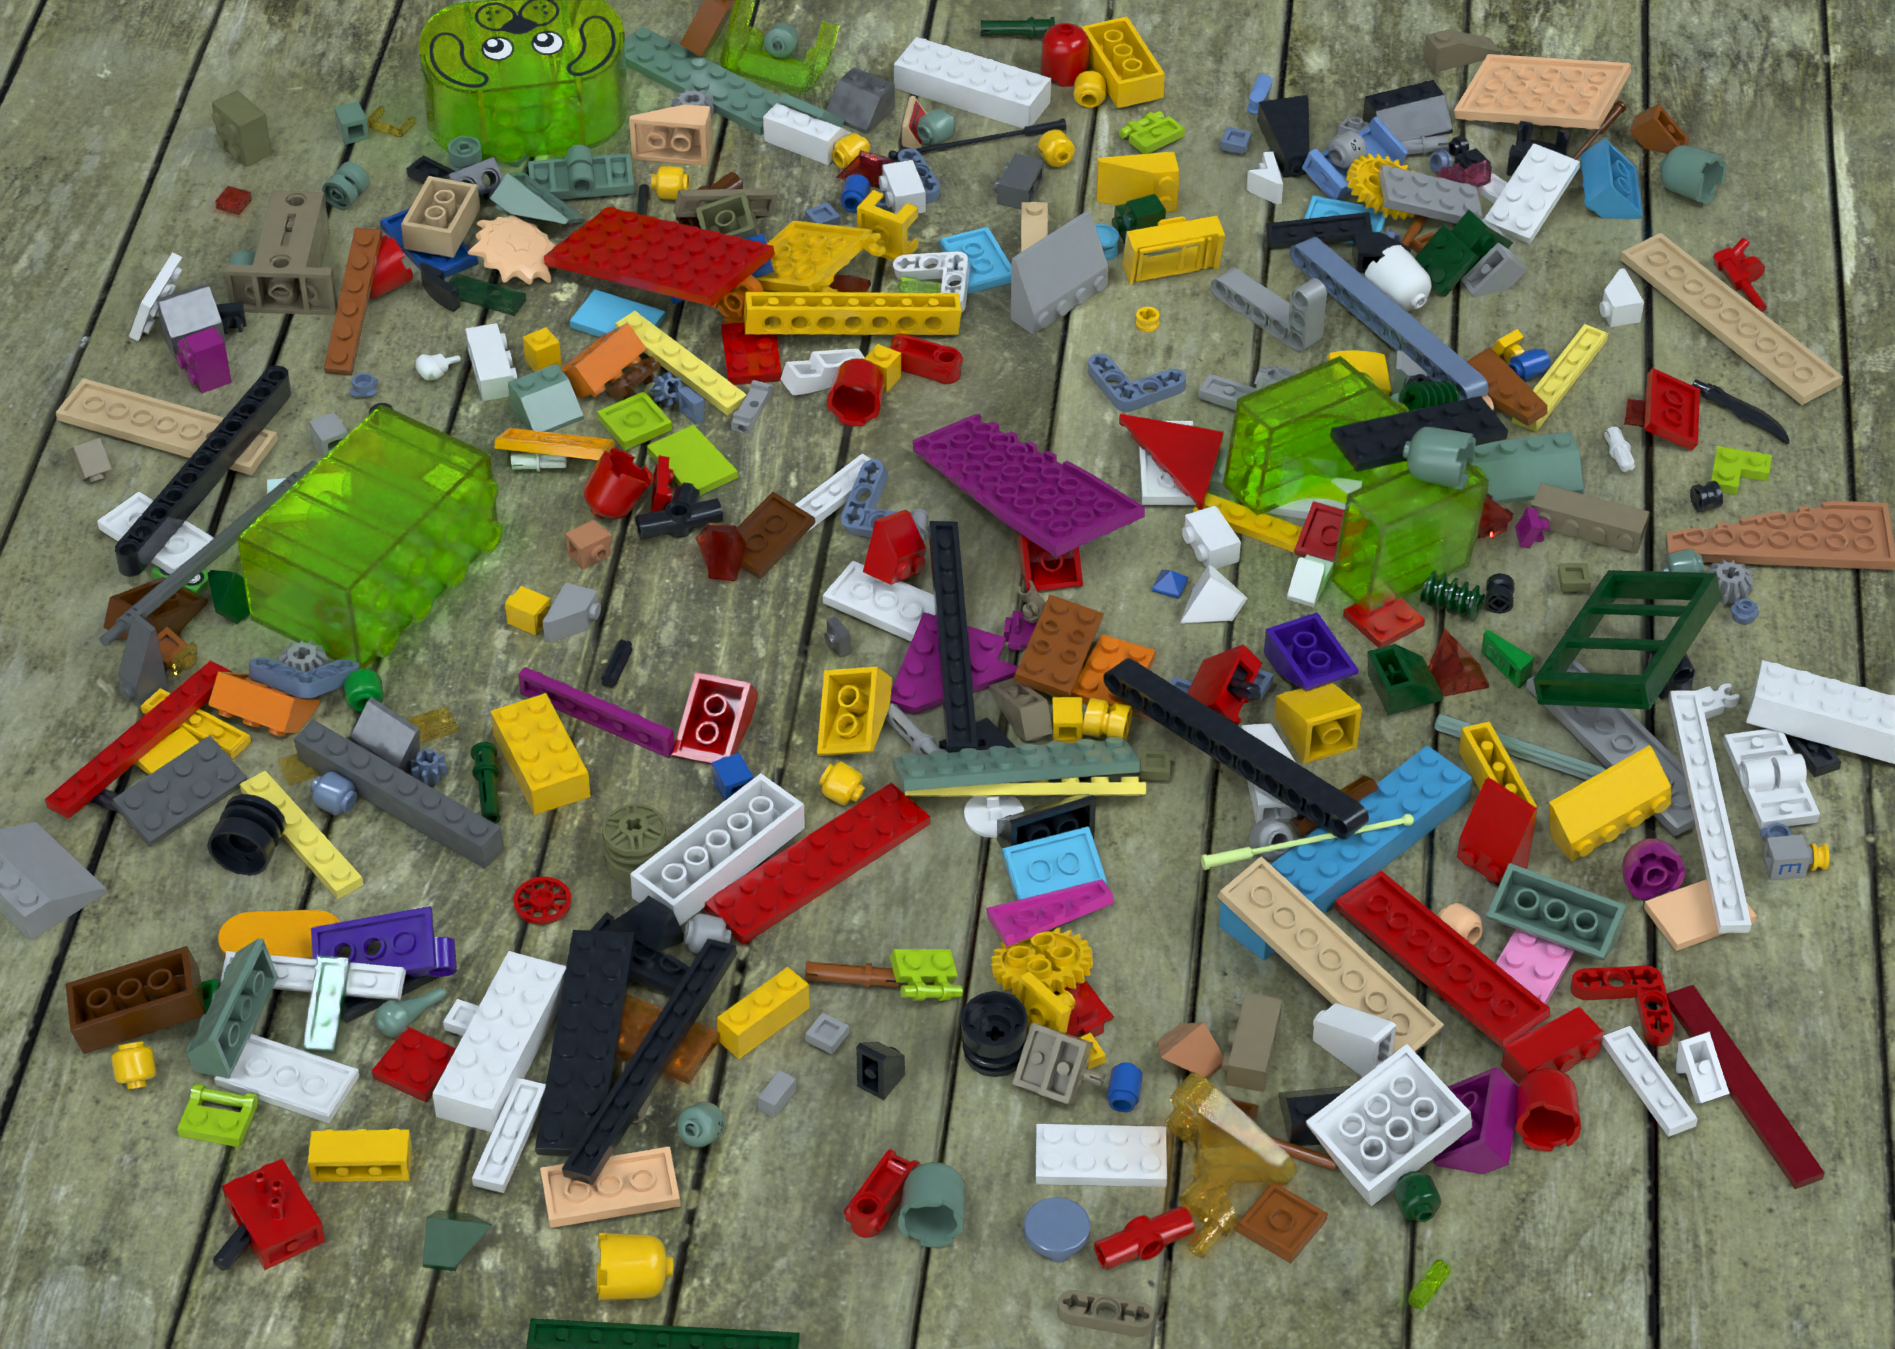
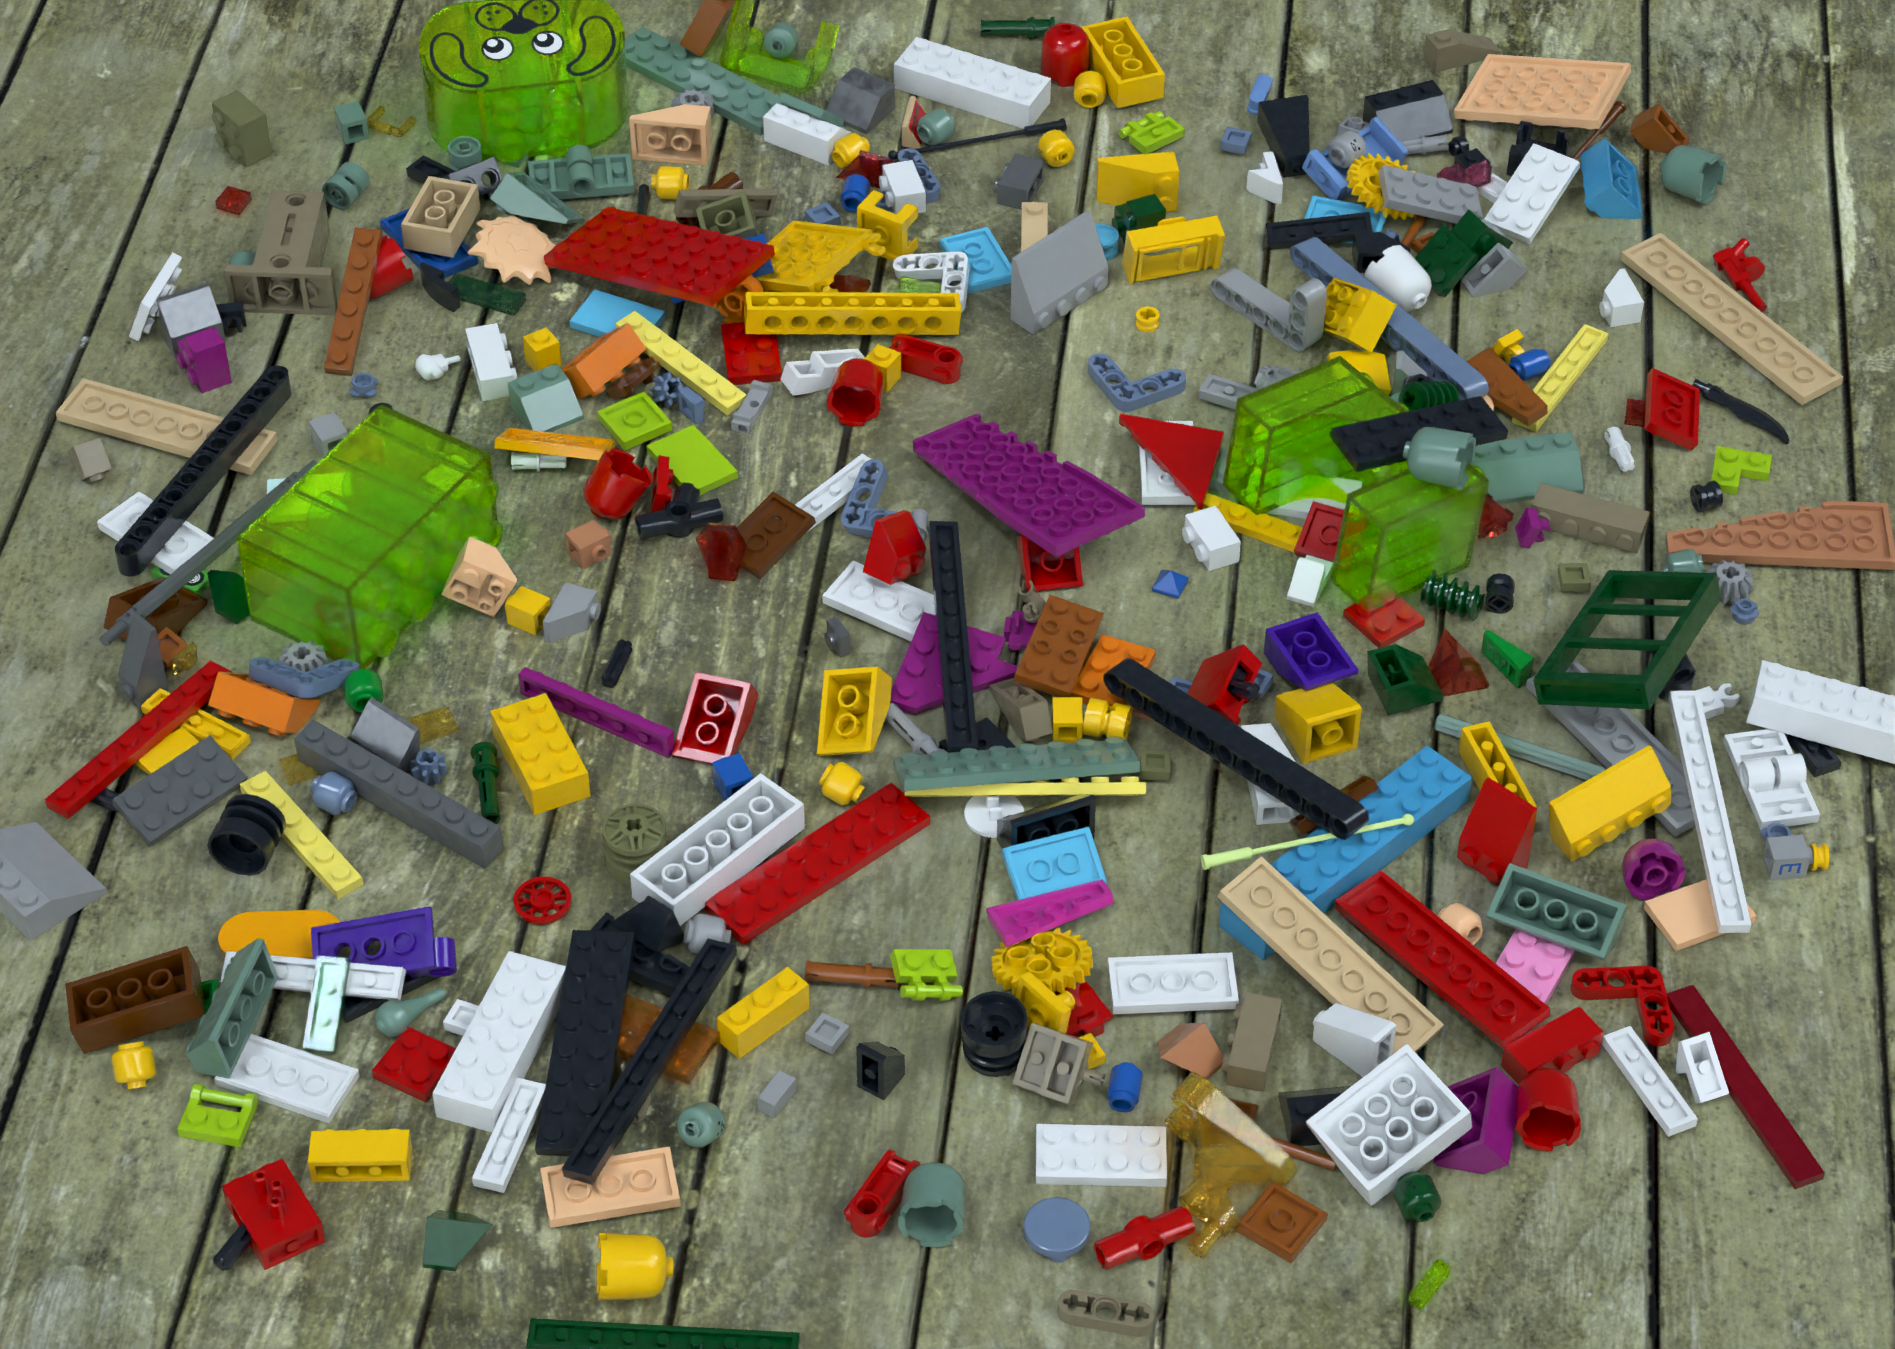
white slope [1180,565,1248,624] -> none
light grey head [1249,819,1294,861] -> none
sand blue plate [1429,150,1453,175] -> none
none -> light nougat slope [441,536,517,617]
none -> white plate [1107,952,1239,1014]
none -> yellow slope [1323,277,1397,353]

